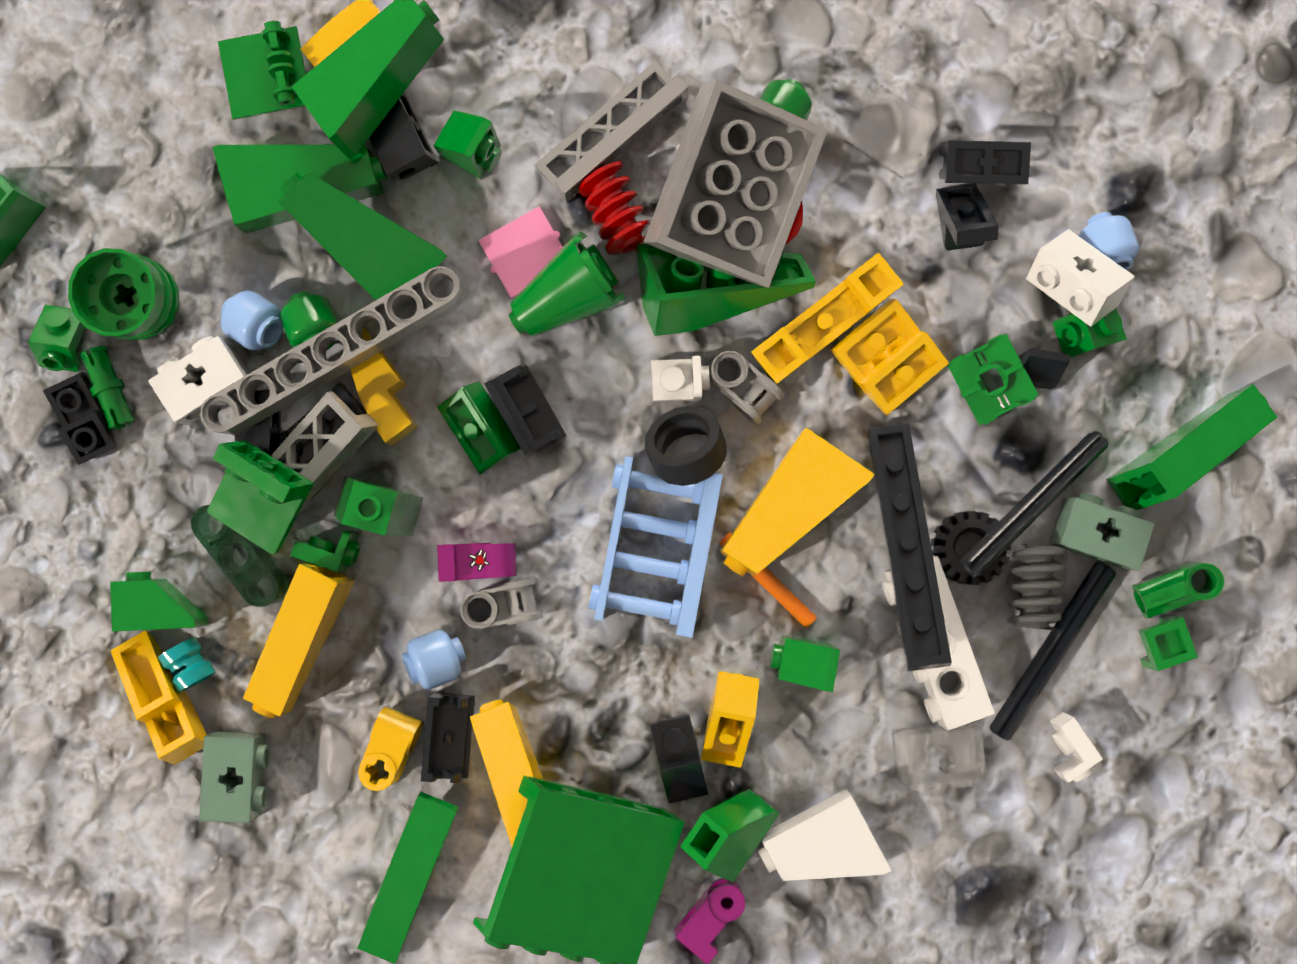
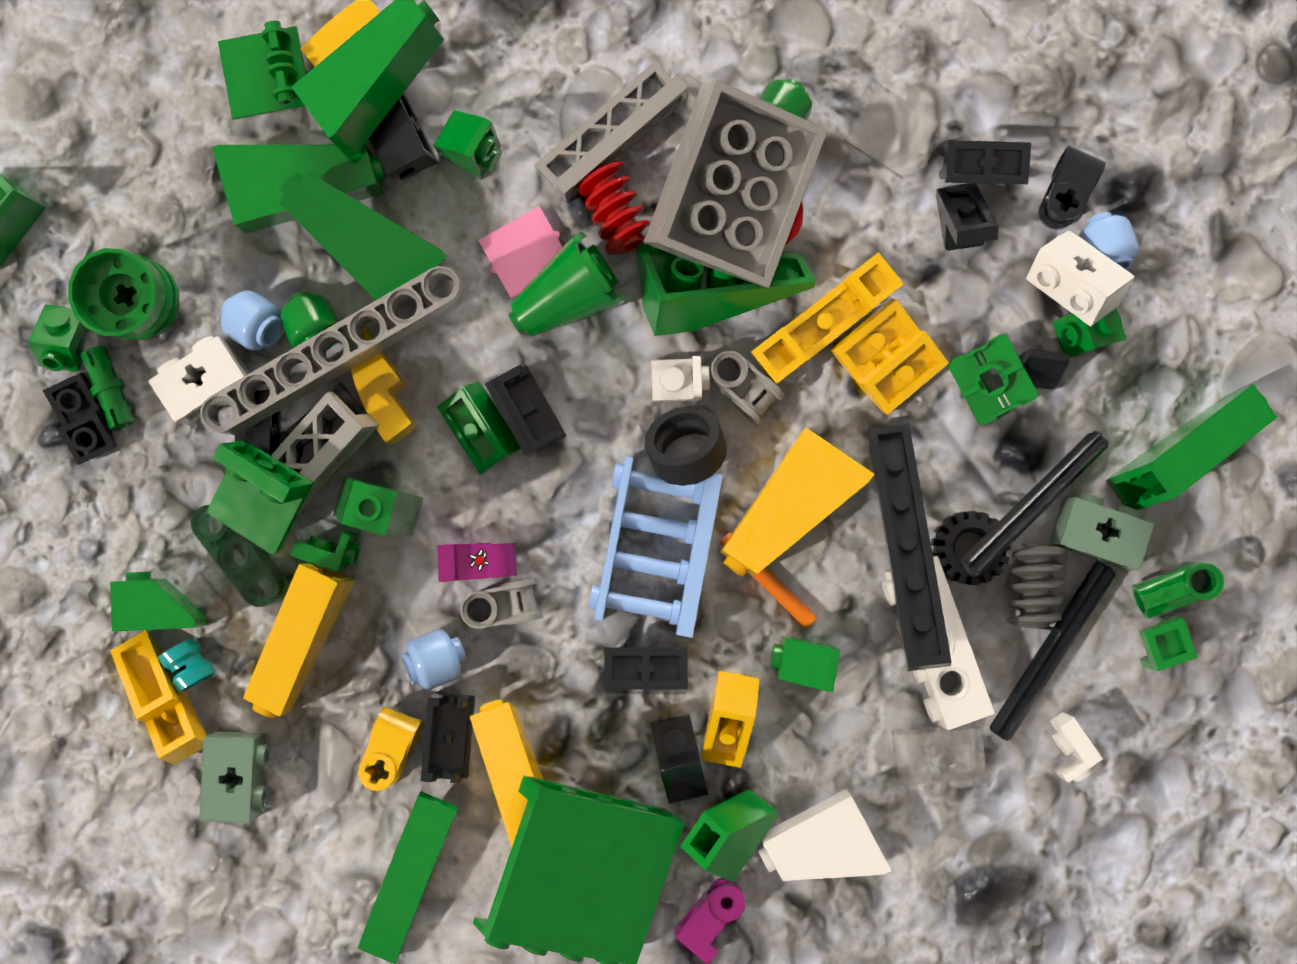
none -> black hinge [604,647,688,694]
none -> black piece [1038,145,1106,230]

